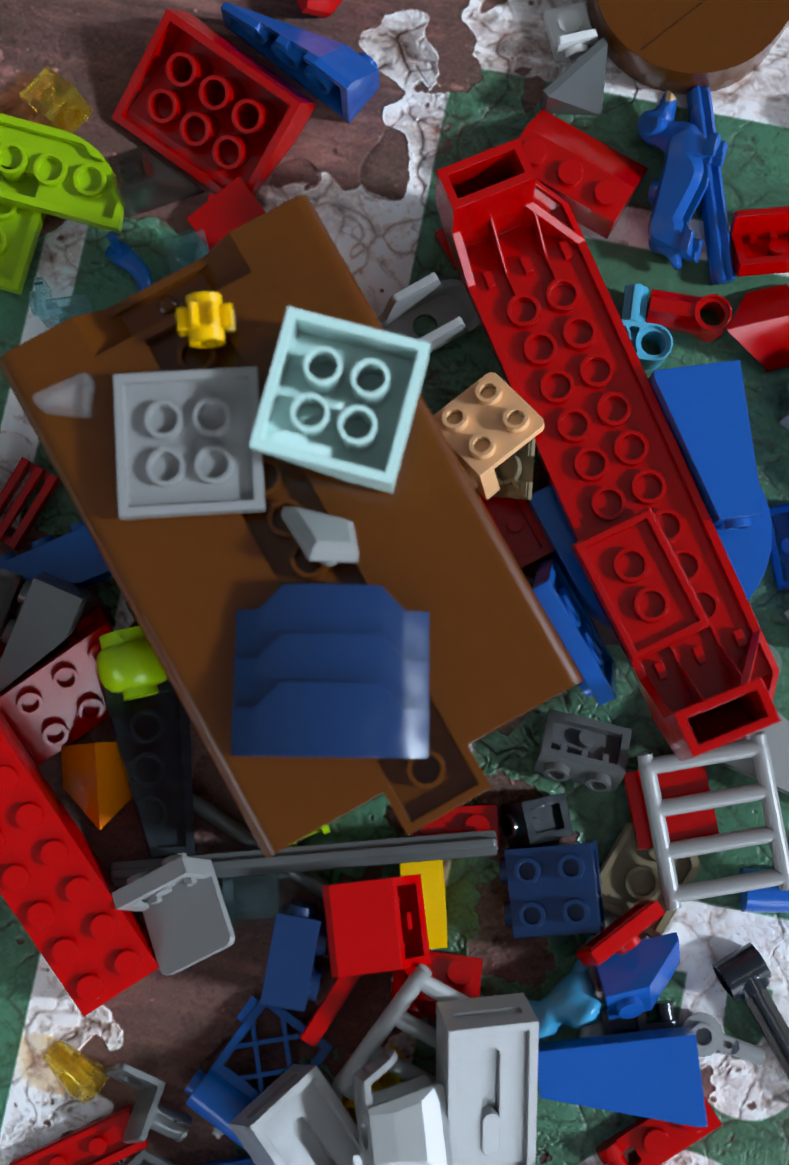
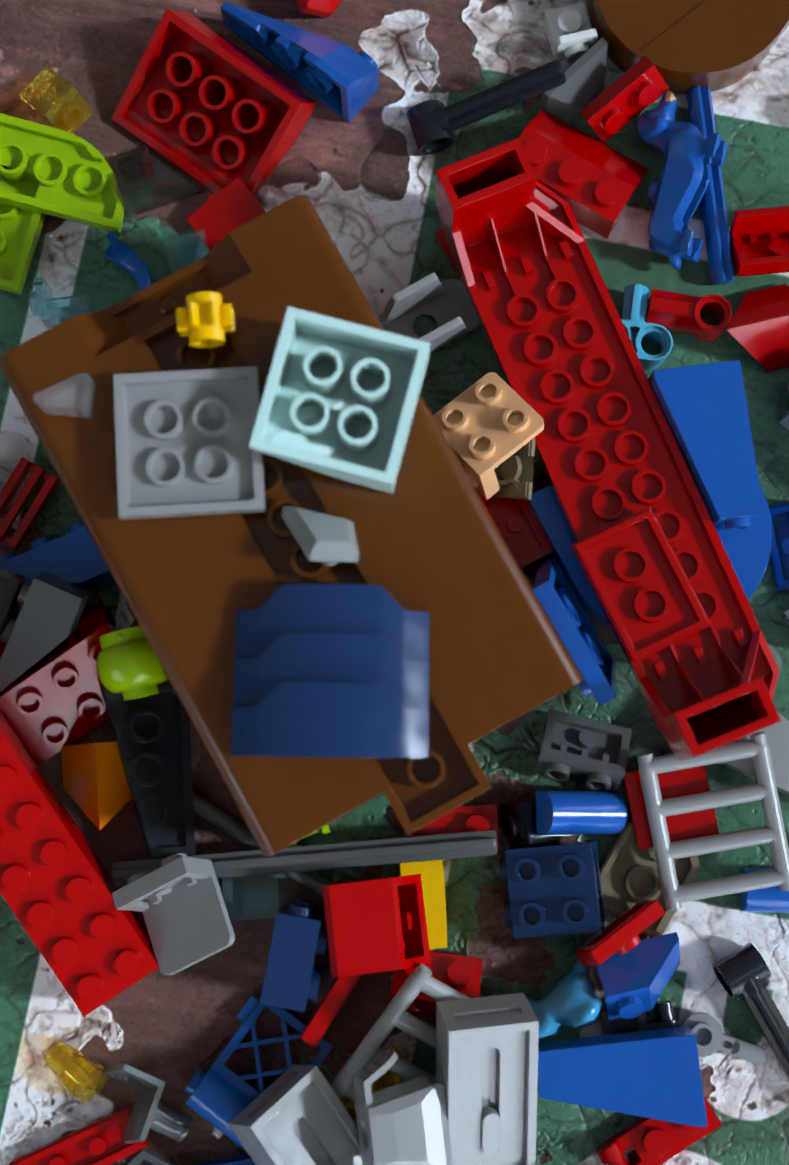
none -> black axle [406,60,566,155]
none -> blue brick [535,791,627,835]
none -> red plate [580,55,669,143]

